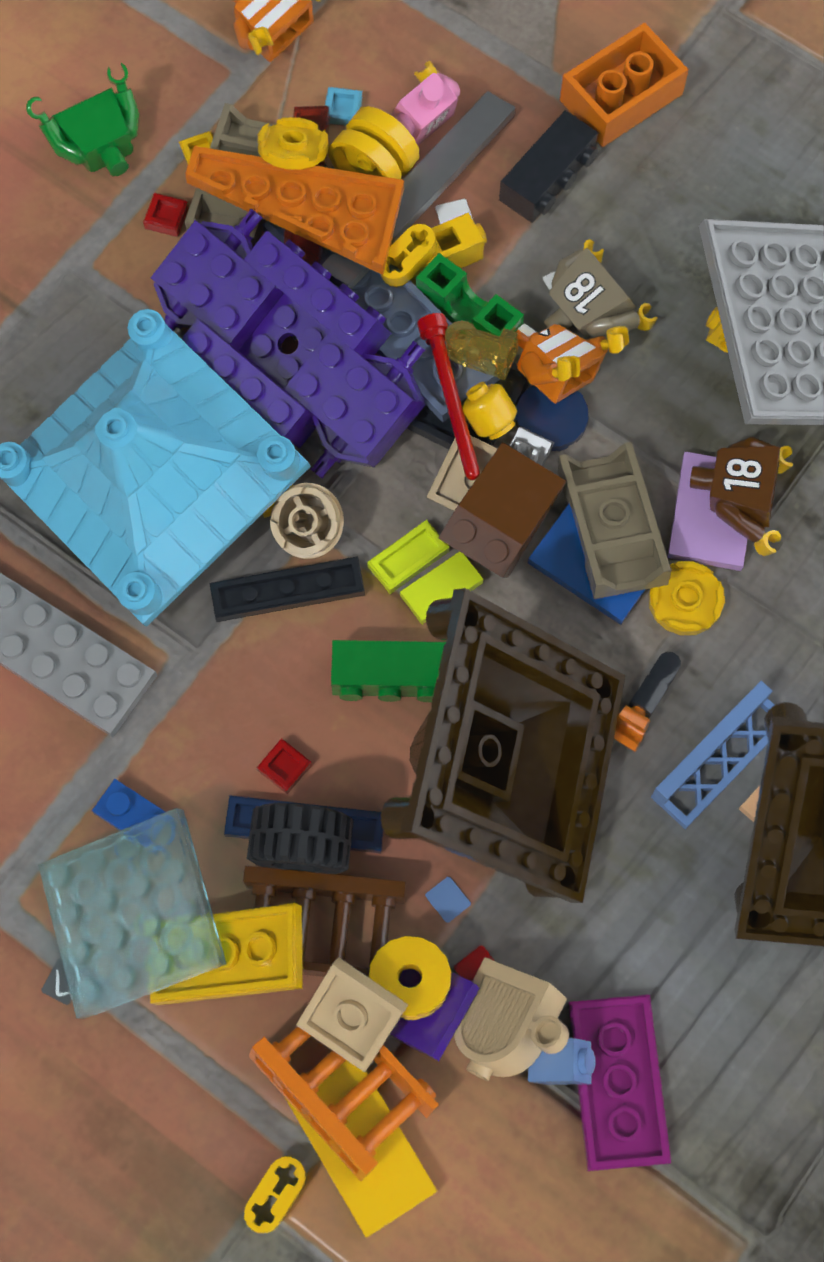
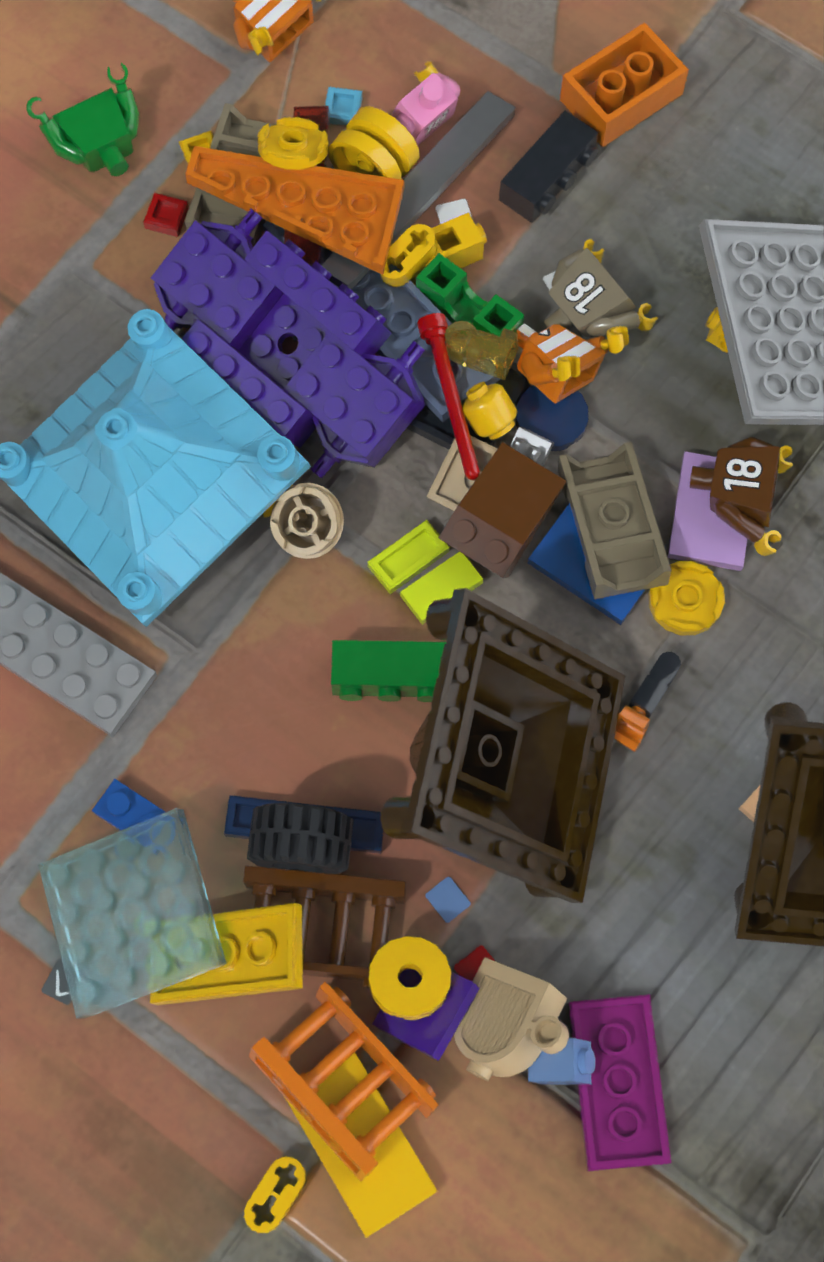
black tile [209,556,365,622] -> none
red tile [256,738,312,794] -> none
tan tile [296,957,408,1072] -> none
medium blue fence [651,681,774,829] -> none

